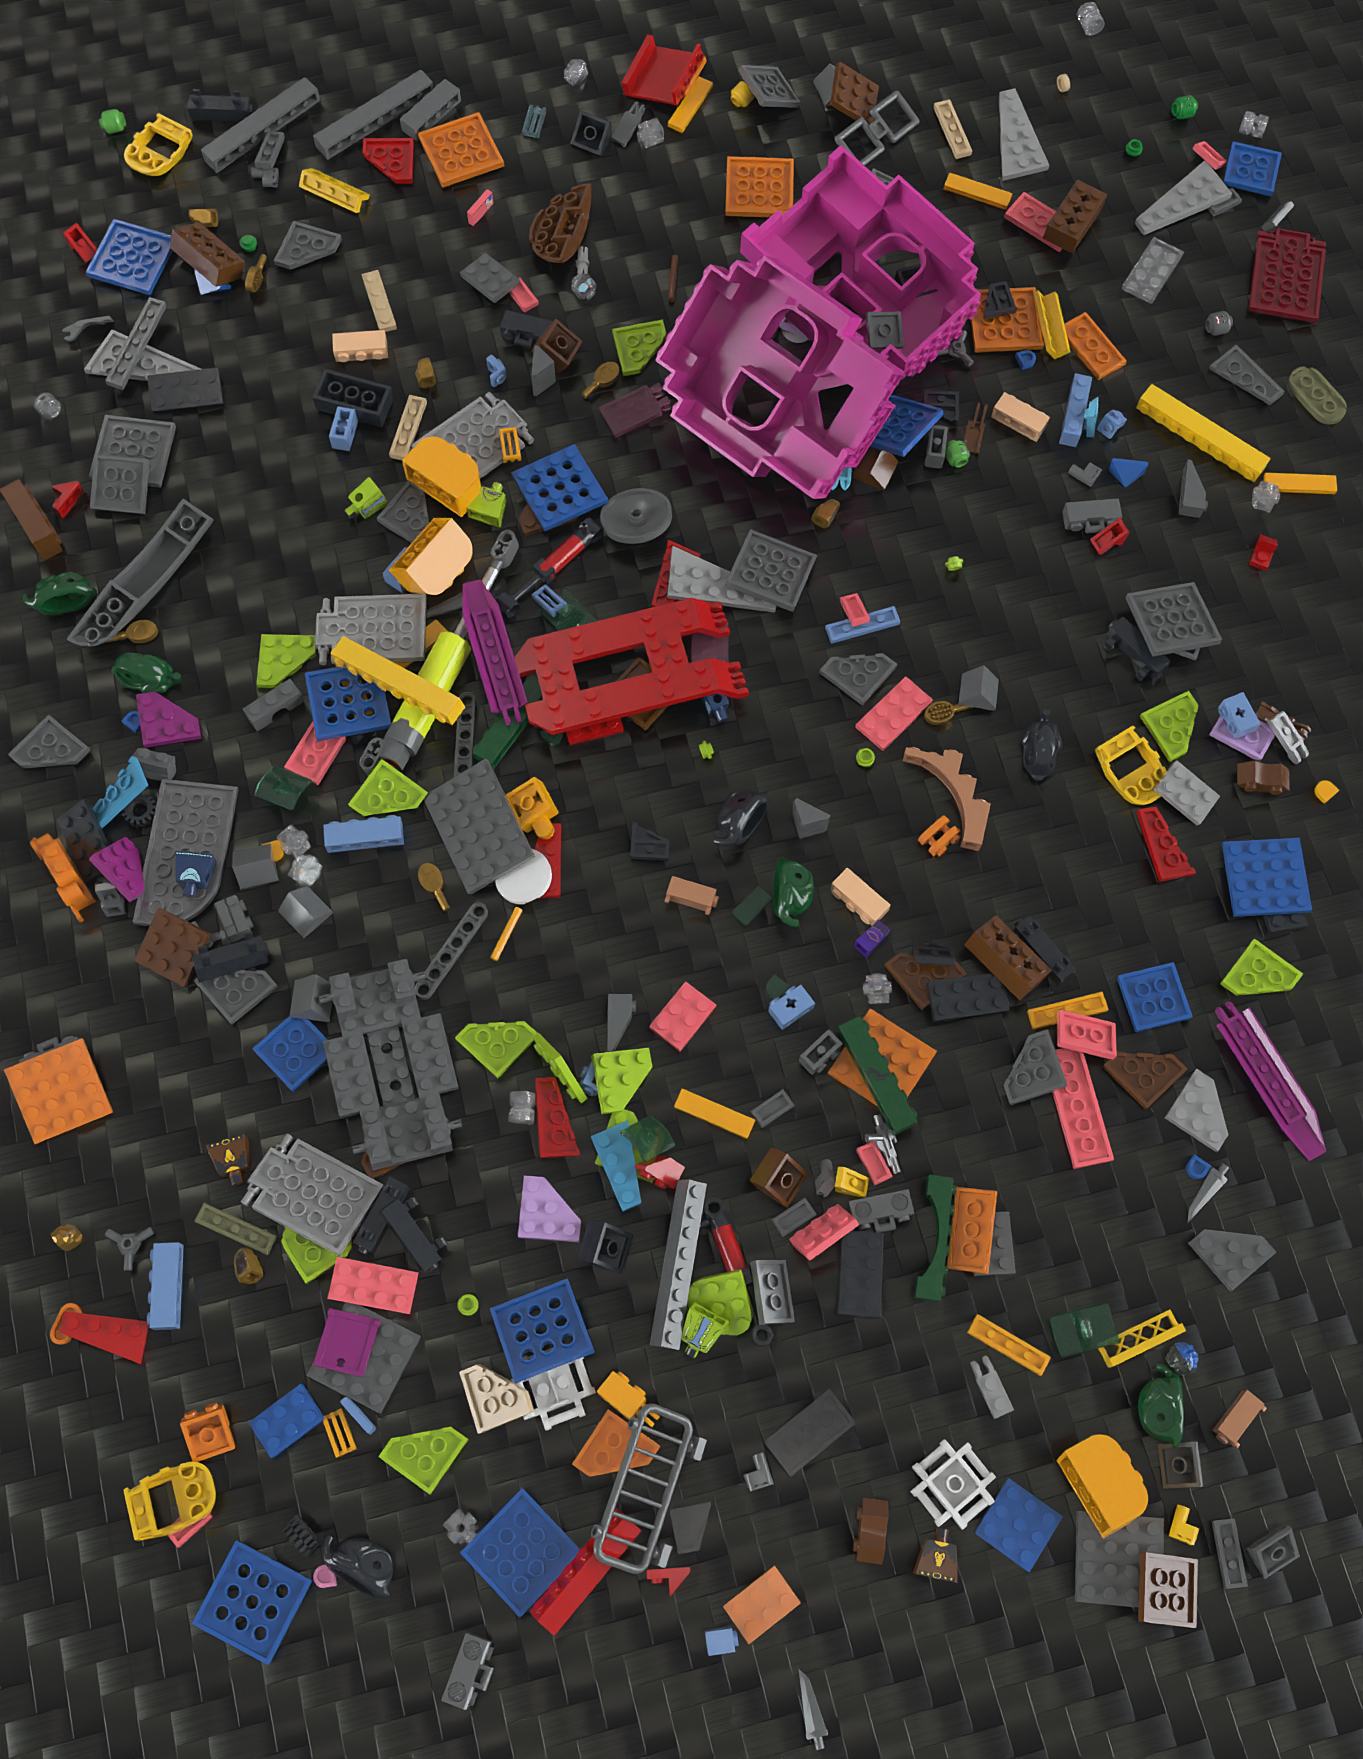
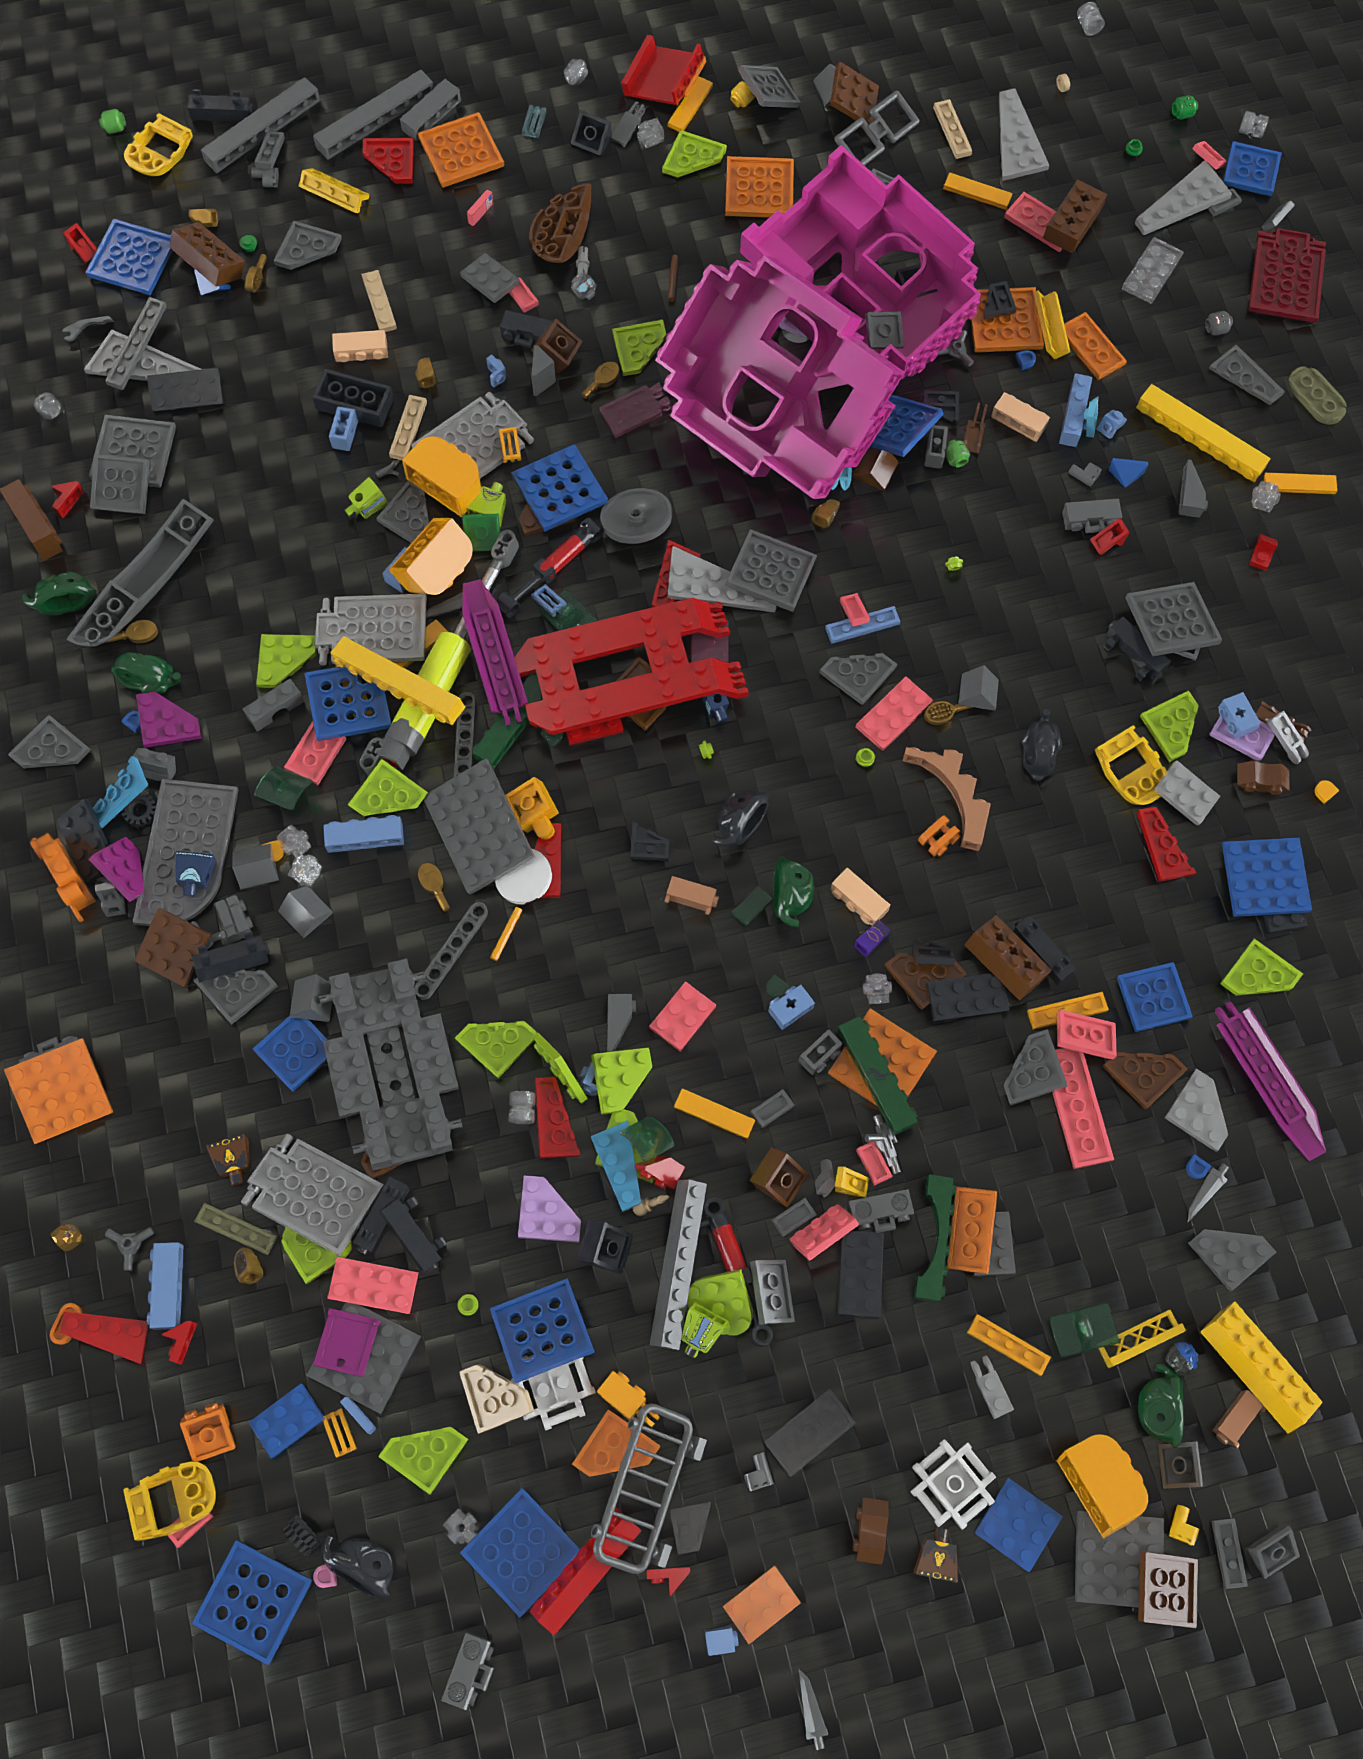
dark grey slope [792,798,830,839] -> none
none -> red slope [162,1321,197,1365]
none -> dark grey bar [375,460,400,478]
none -> green tile [462,513,500,551]
none -> tan bar [633,1195,669,1216]
none -> lime plate [662,130,727,177]
none -> yellow brick [1201,1302,1322,1434]

